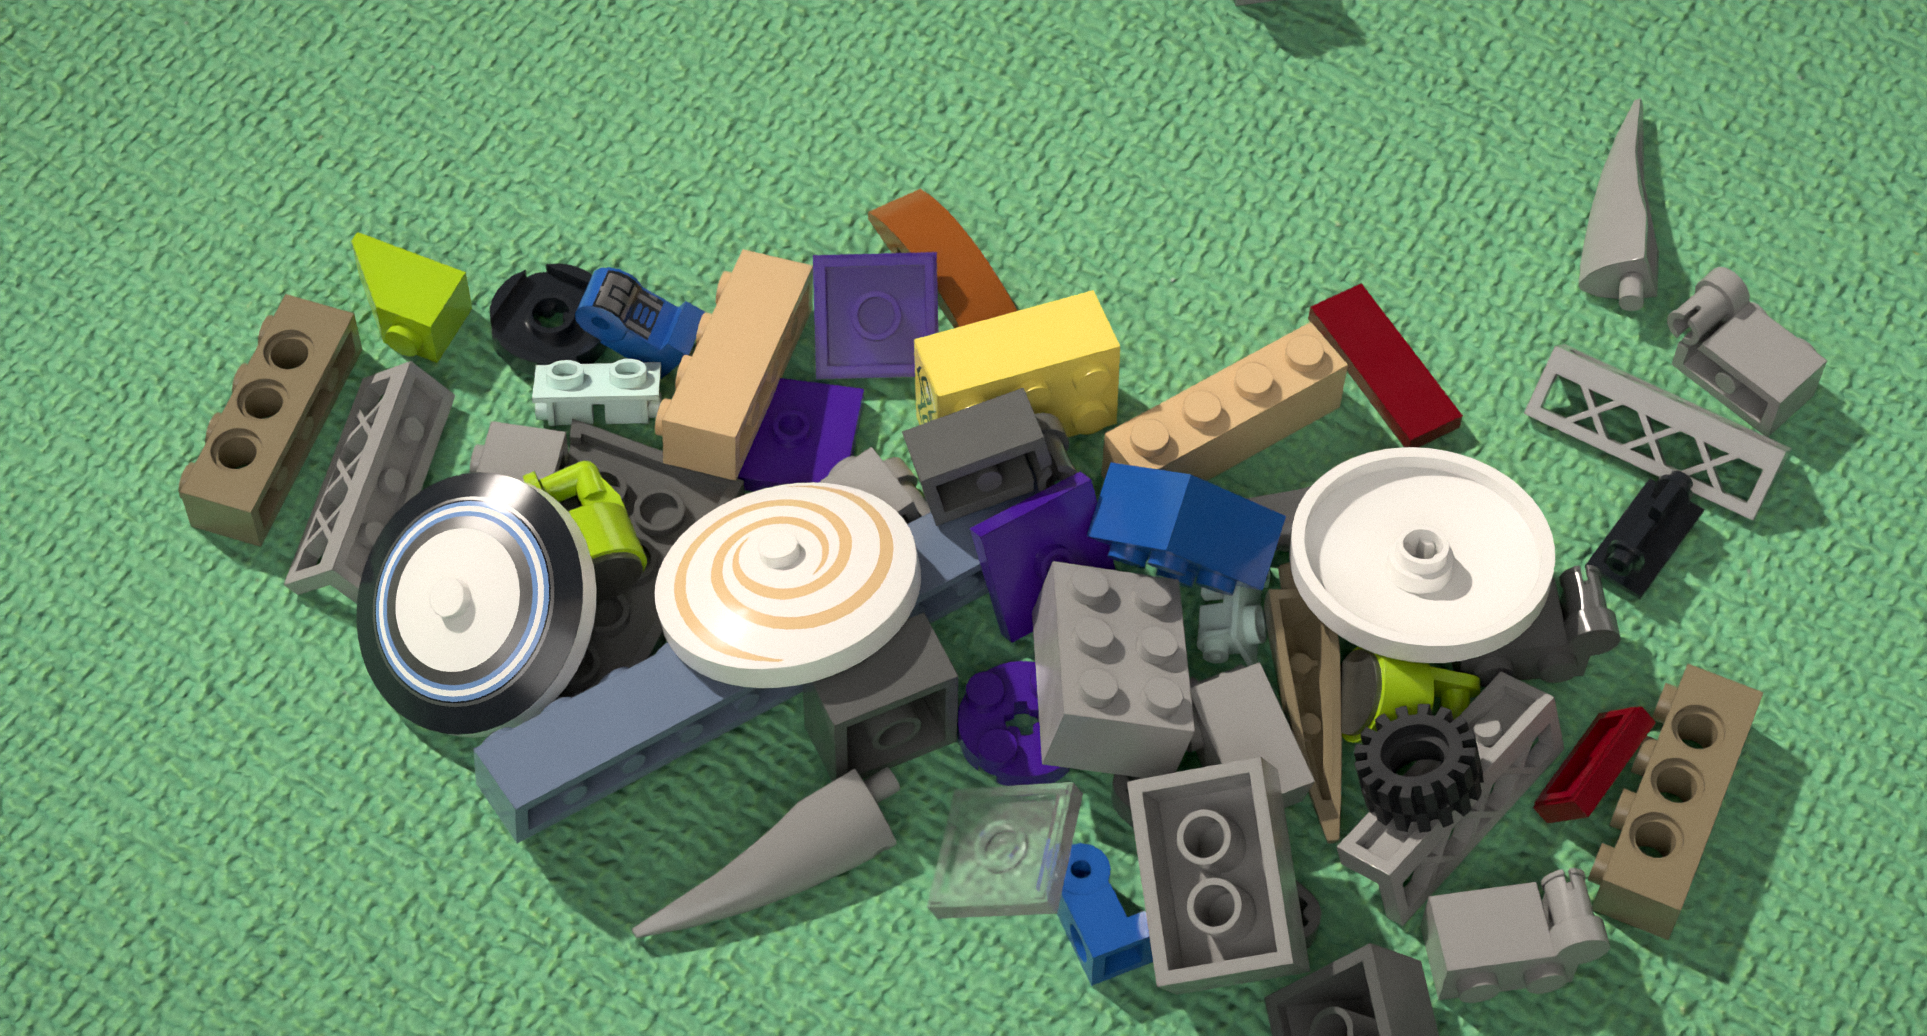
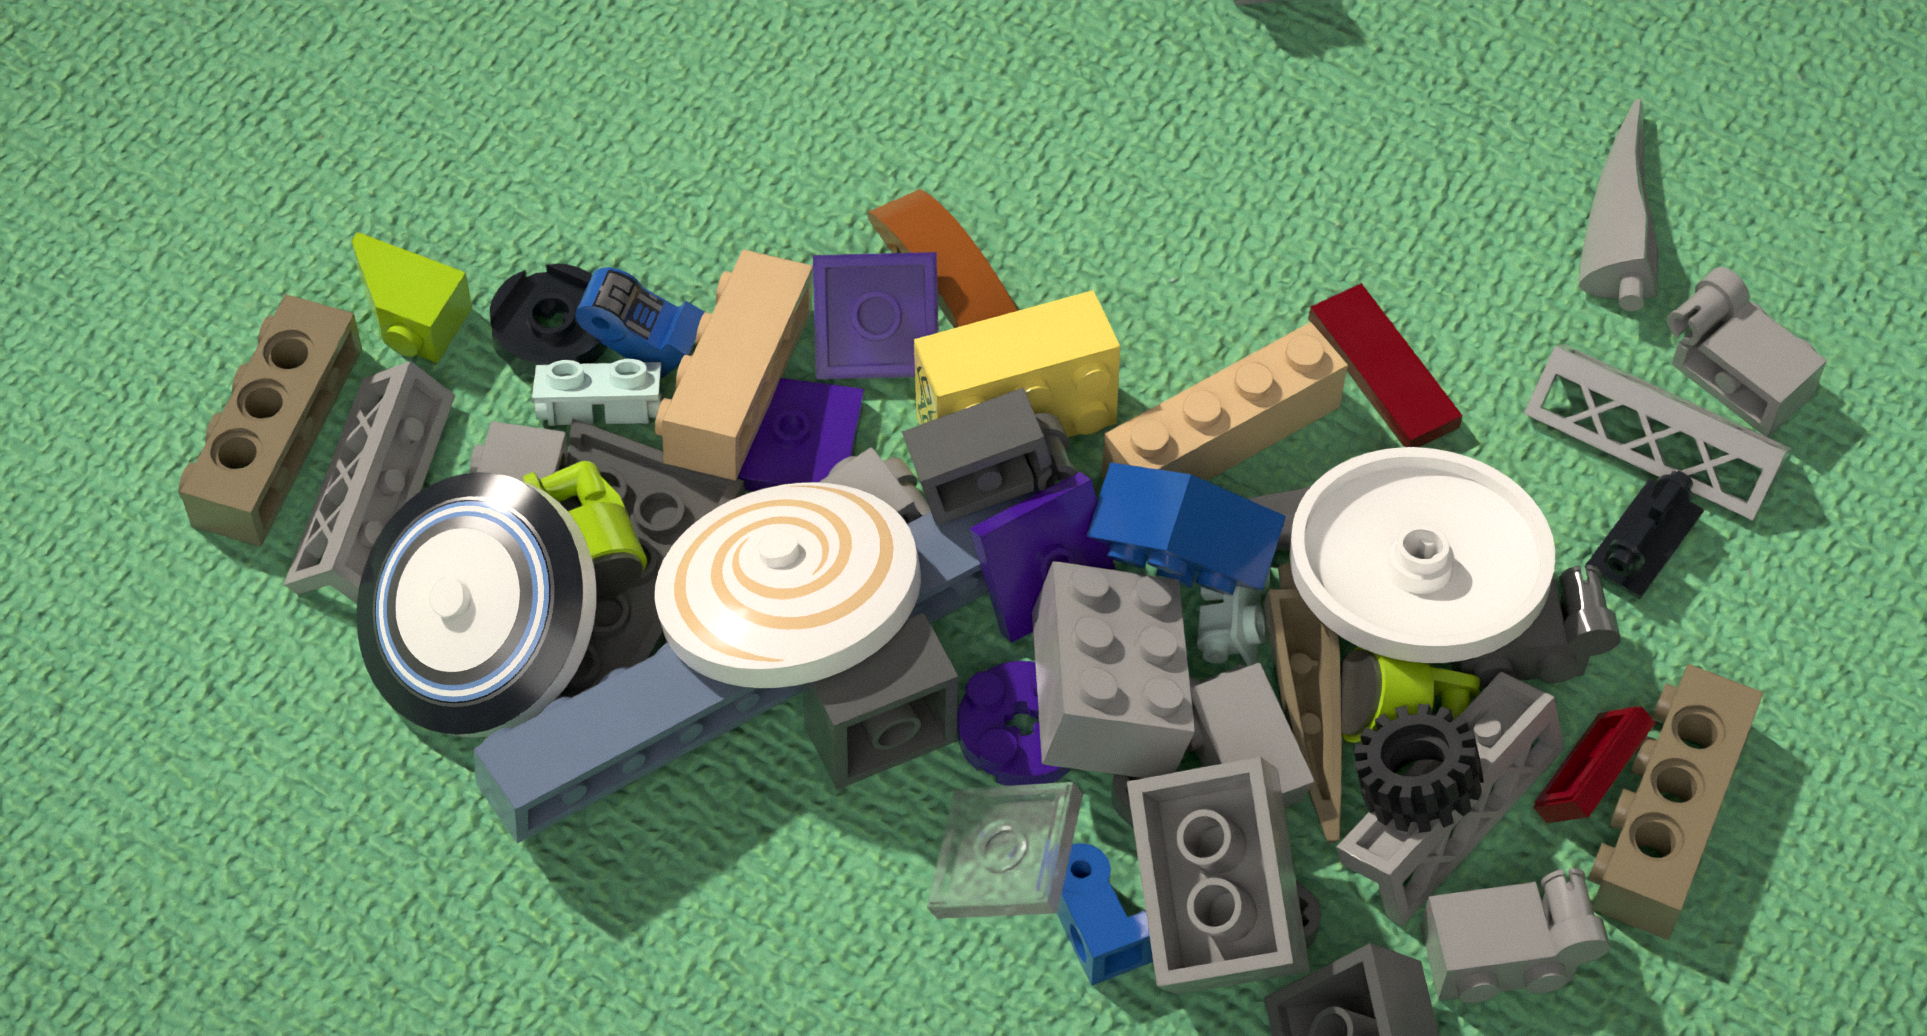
light grey piece [632,767,900,938] -> none

